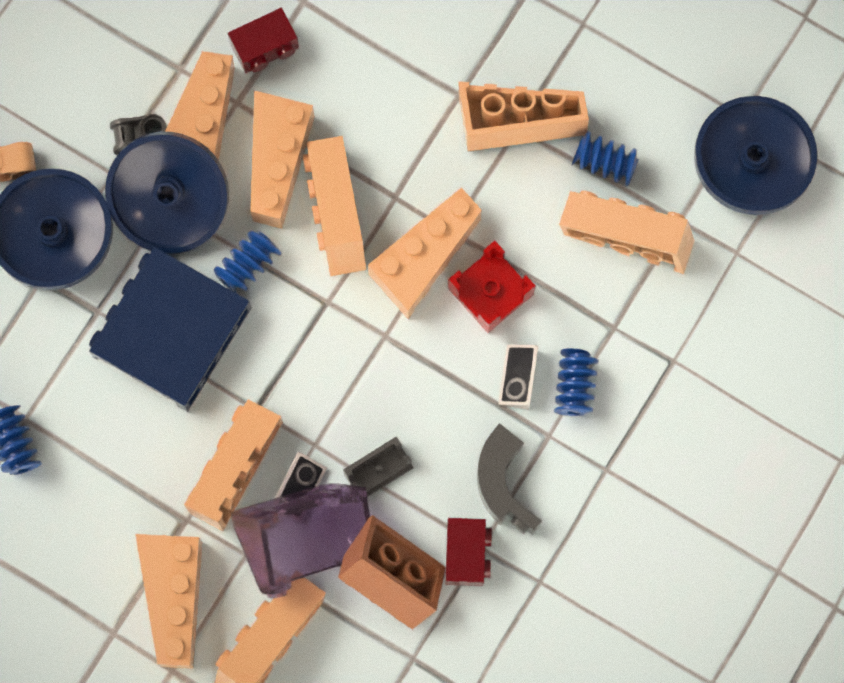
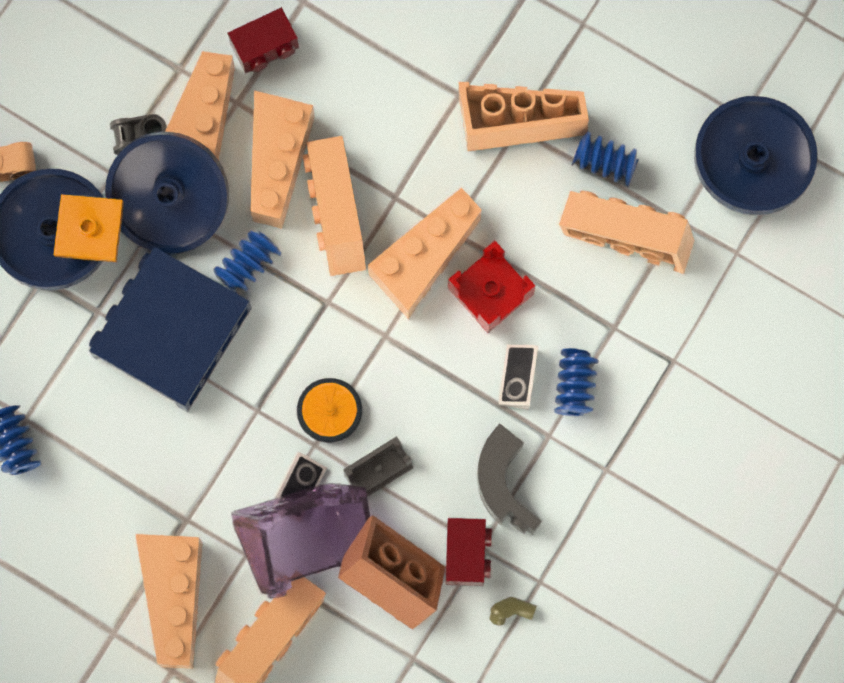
light nougat wedge [184,399,283,531] -> none
none -> light orange plate [53,194,124,262]
none -> light orange wheel [297,378,362,443]
none -> olive arm [489,597,537,626]

